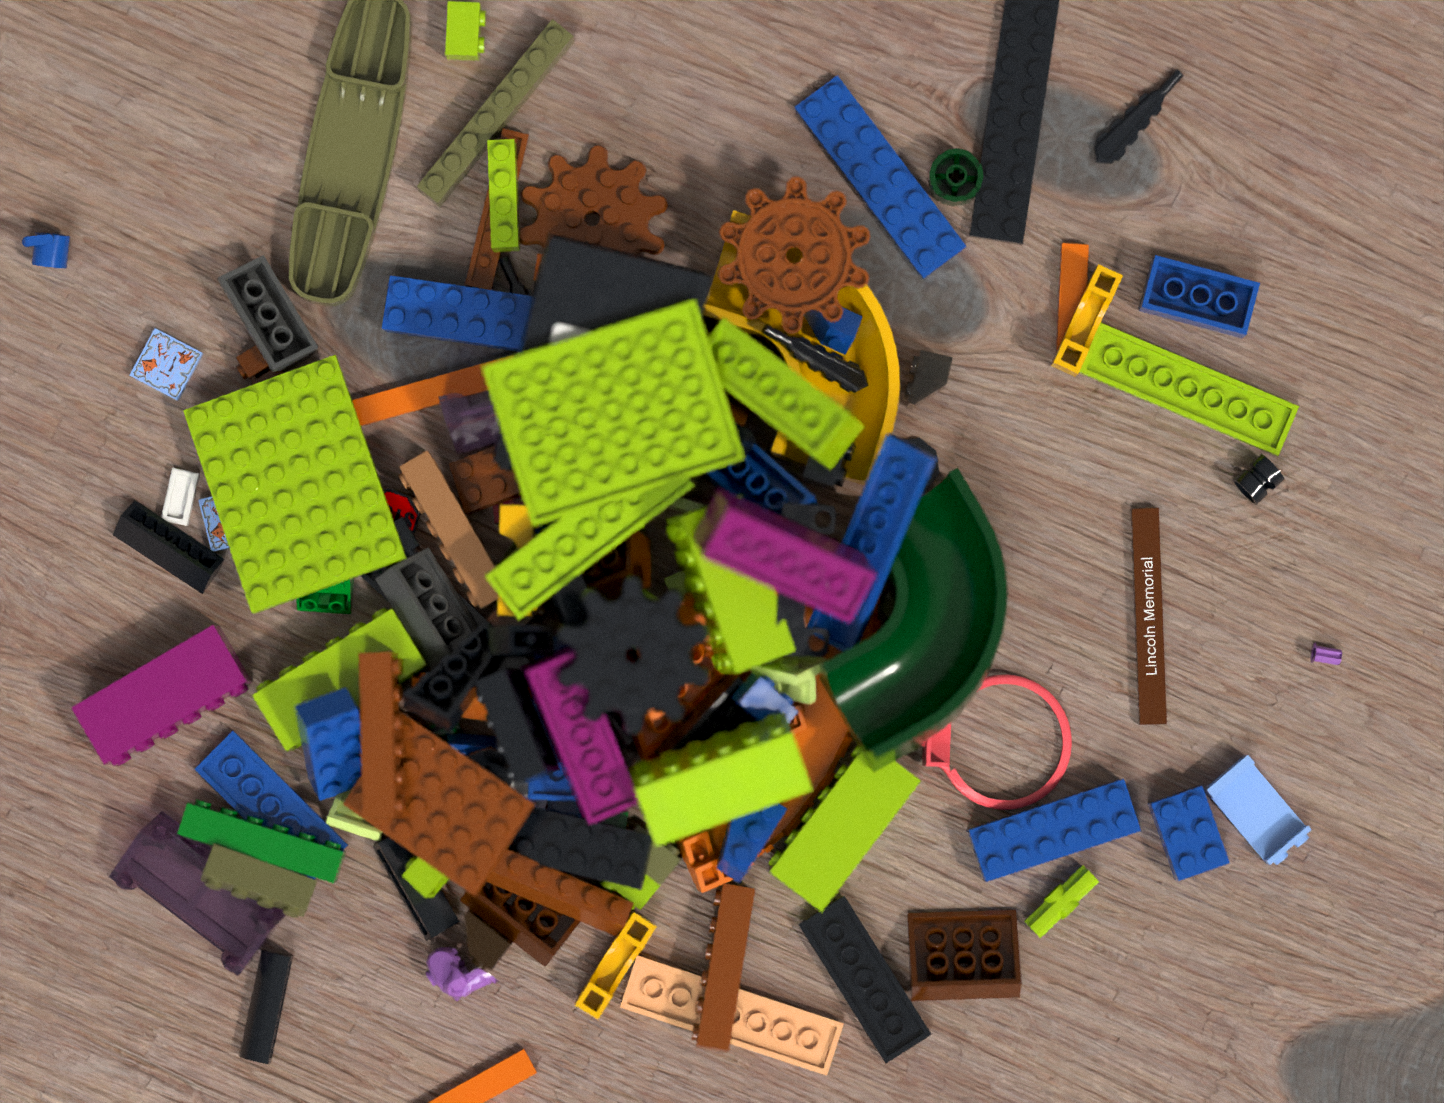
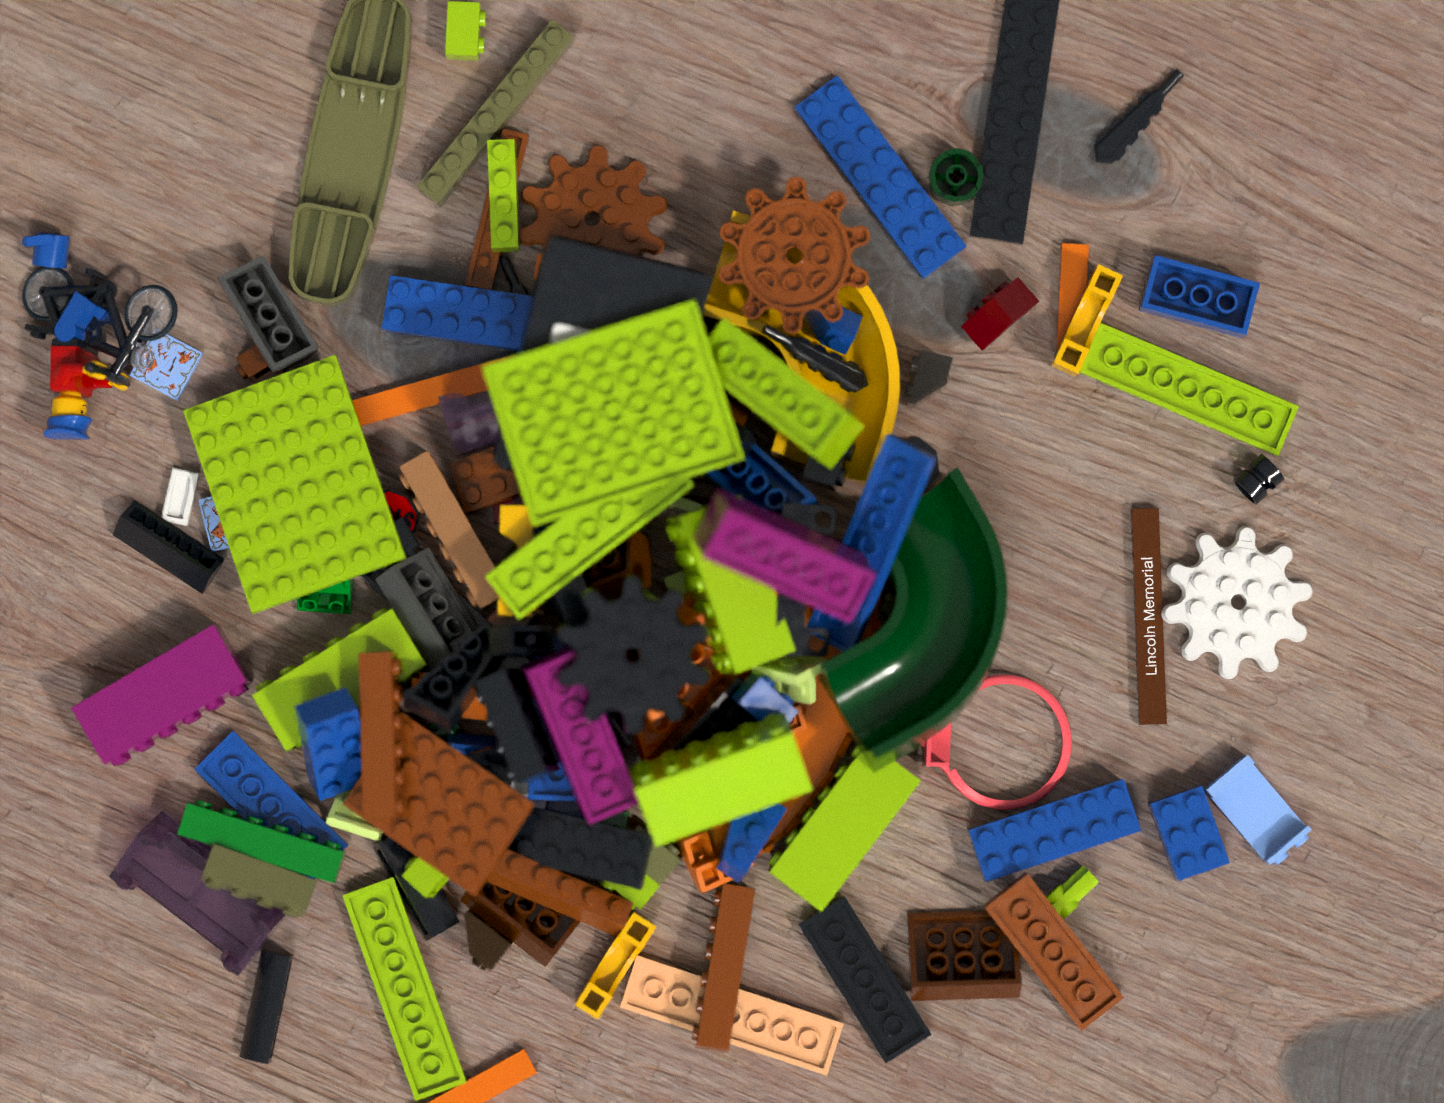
medium lavender head [425,947,498,1001] -> none
medium lavender piece [1310,643,1342,665] -> none
none -> piece [22,267,178,440]
none -> lime plate [342,877,467,1101]
none -> dark red brick [961,277,1039,351]
none -> dark orange plate [983,872,1124,1031]
none -> white plate [1161,526,1313,679]

